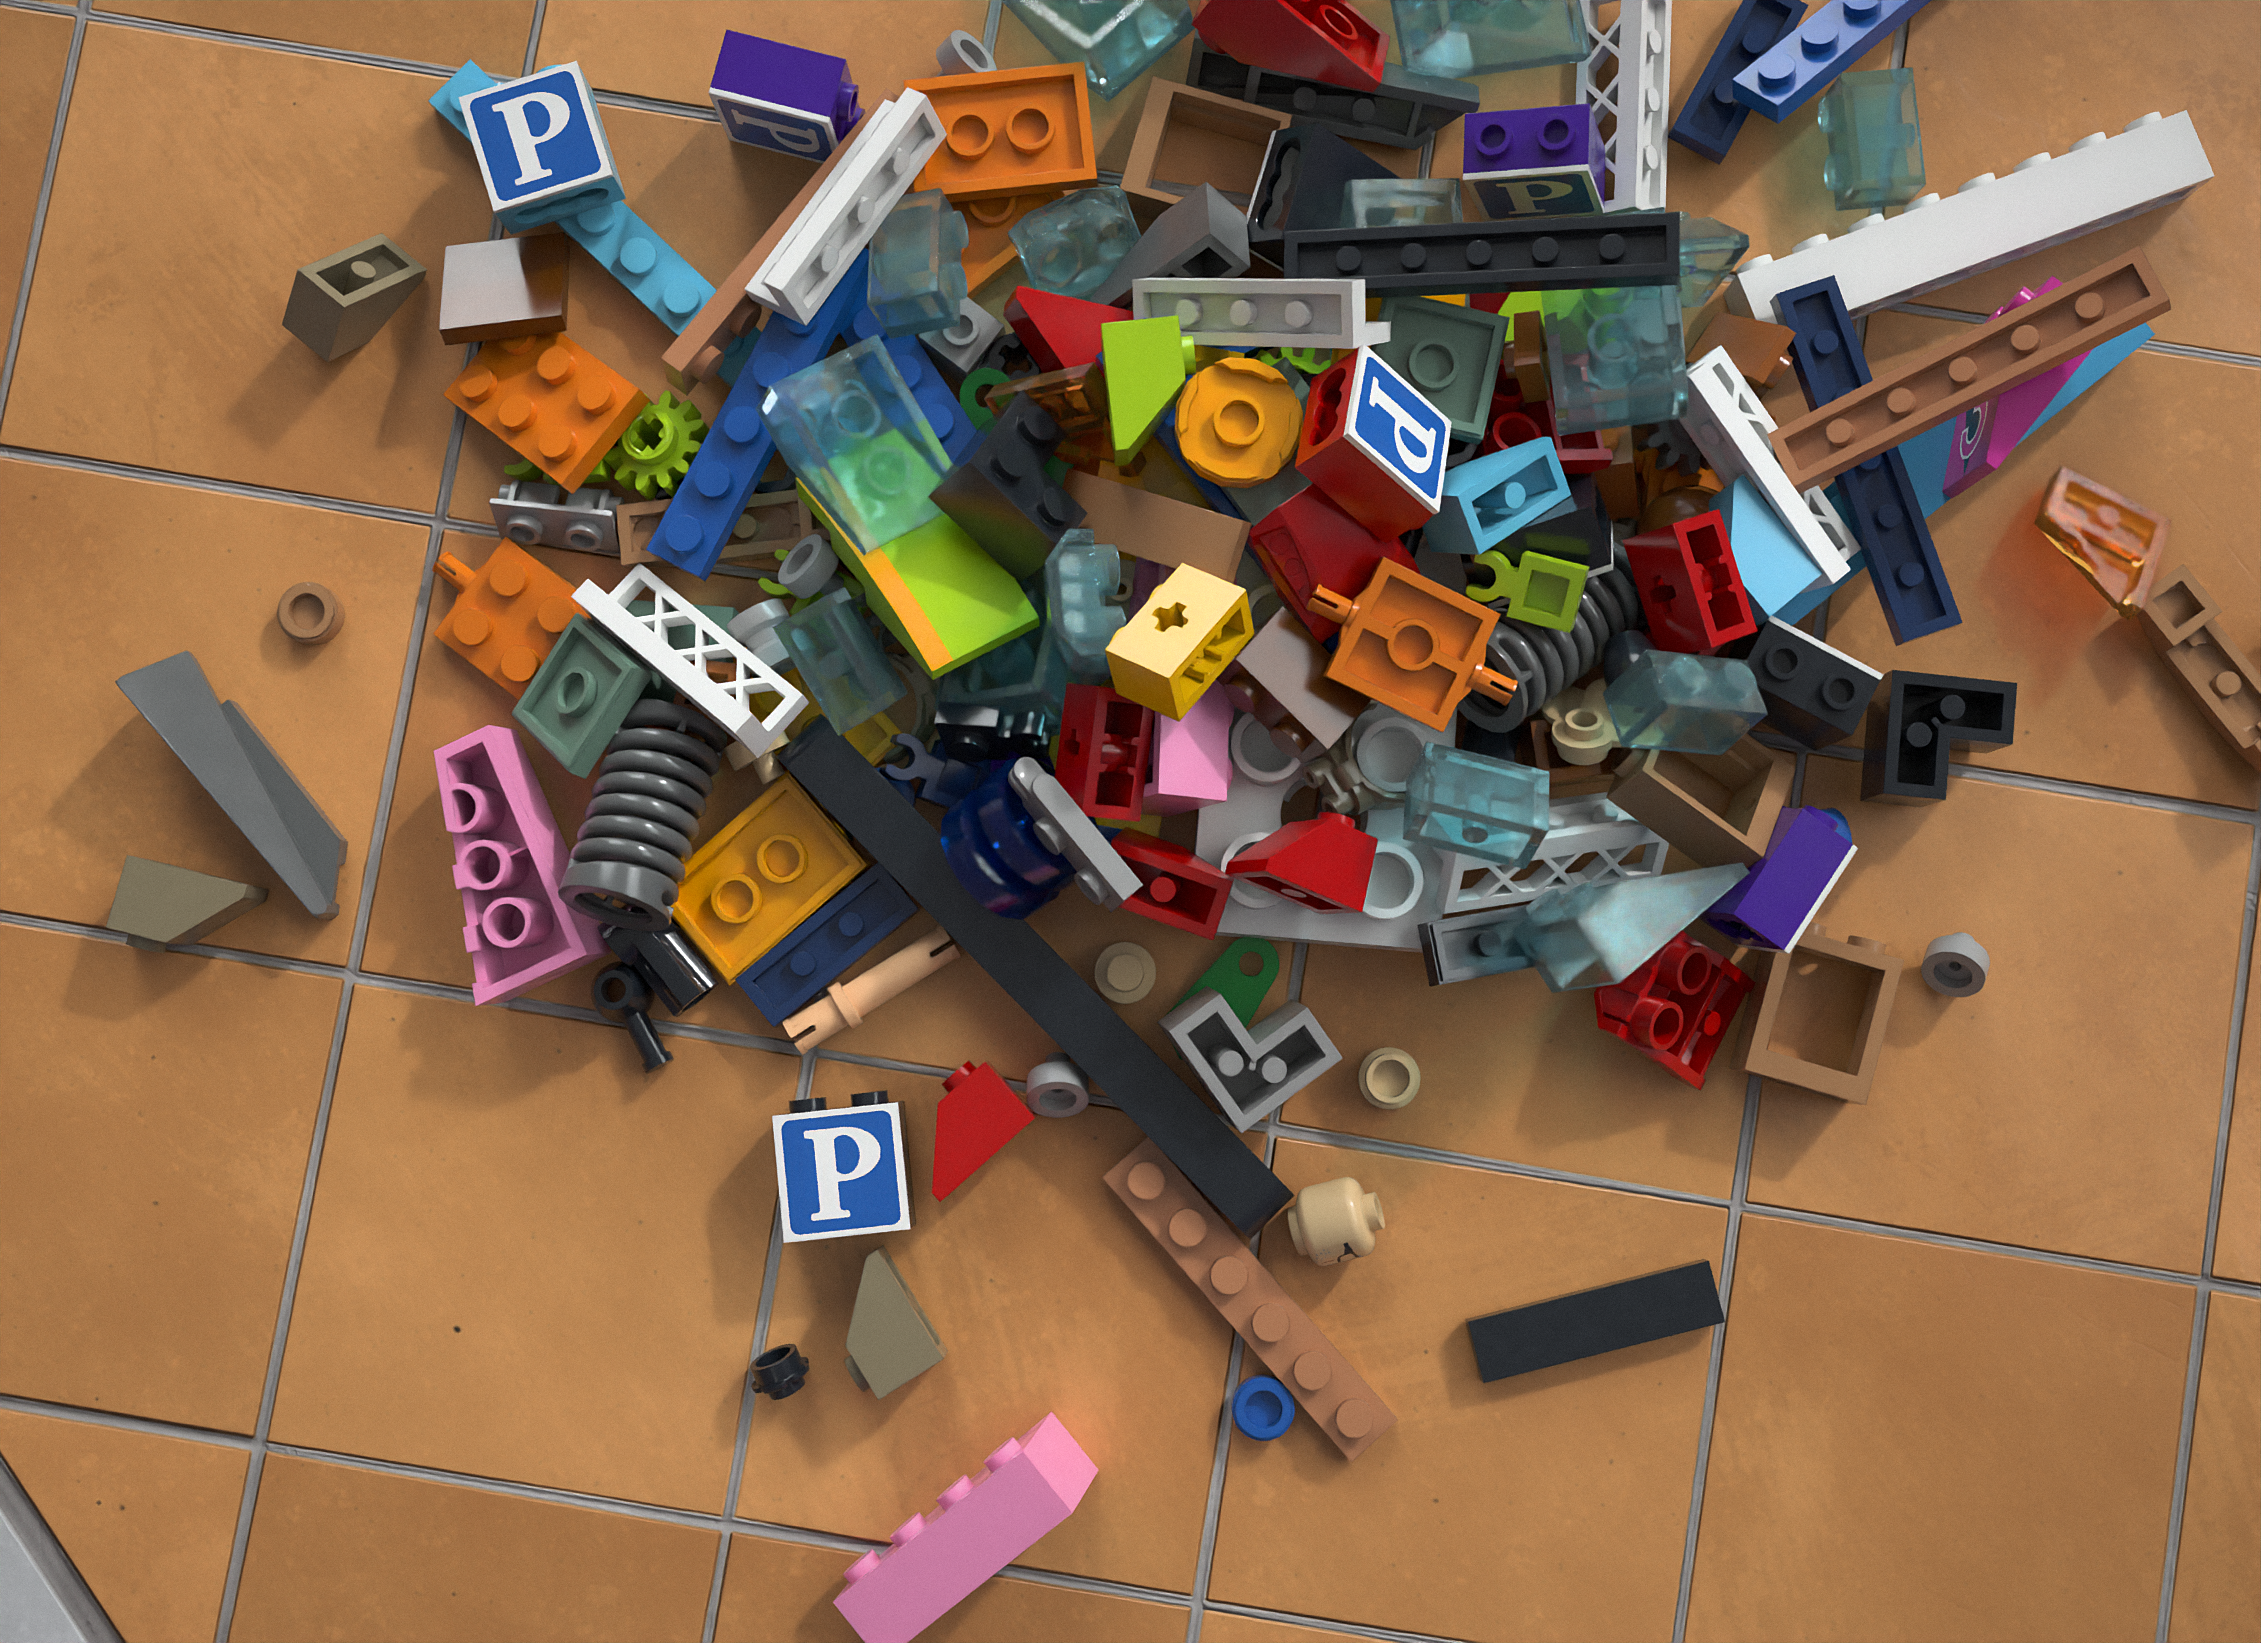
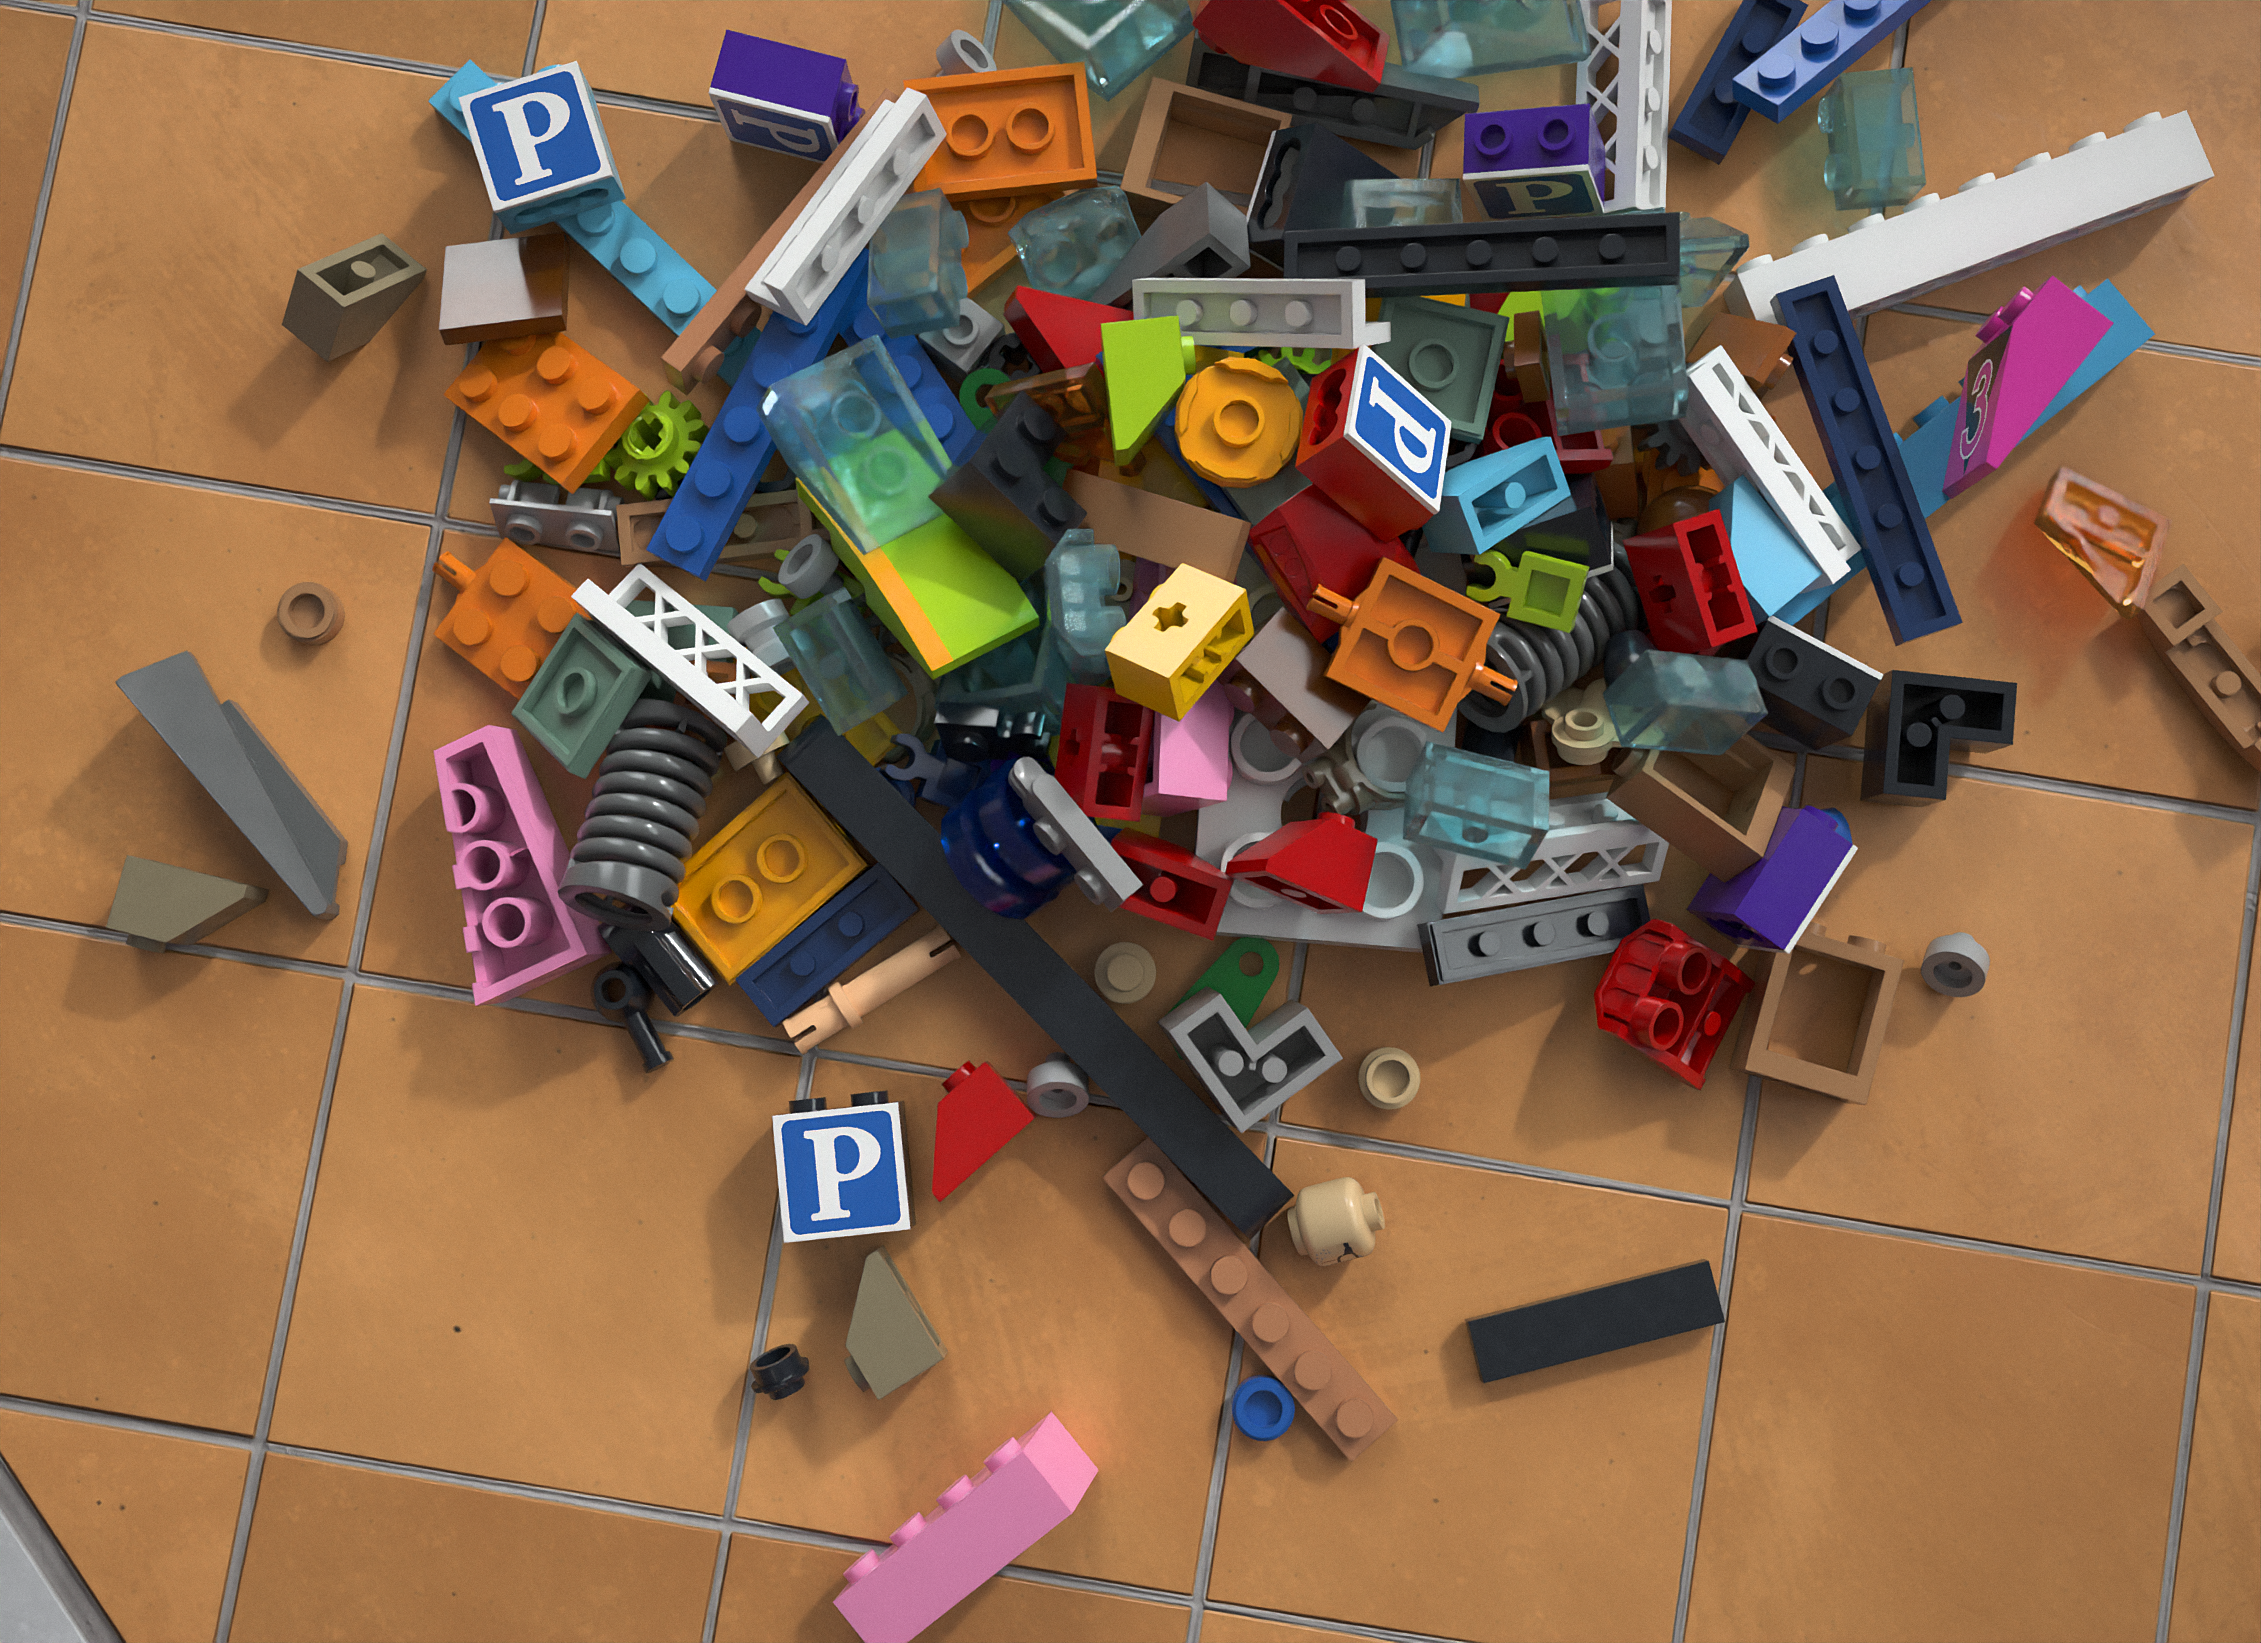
clear light blue slope [1511,862,1749,993] -> none
nougat plate [1767,245,2171,494] -> none

